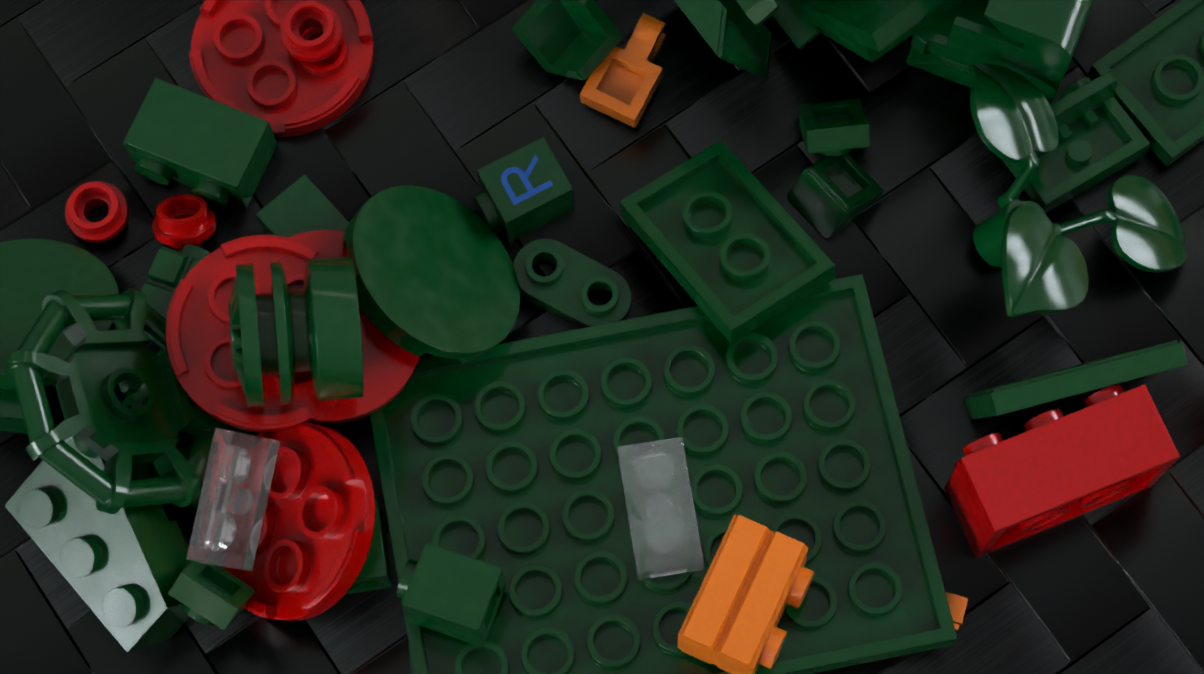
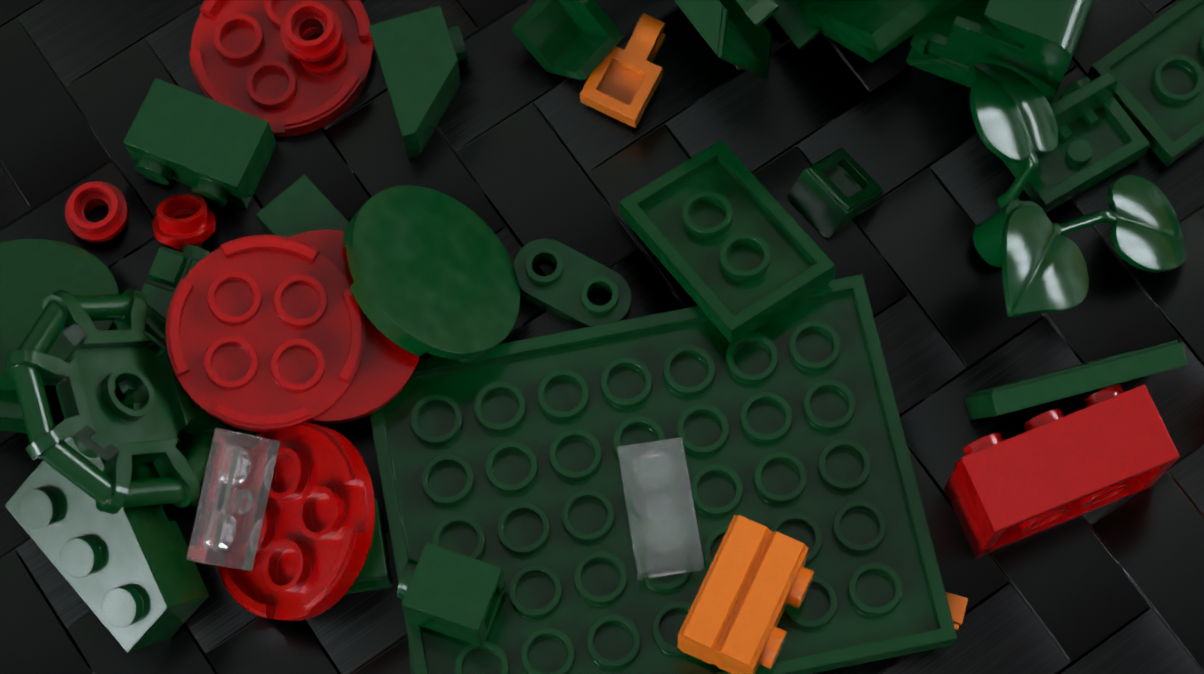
dark green plate [168,554,256,631] -> none
dark green wheel [228,256,364,407] -> none
dark green brick [473,137,575,243] -> none
dark green plate [798,98,870,156] -> none
none -> dark green slope [369,5,468,159]

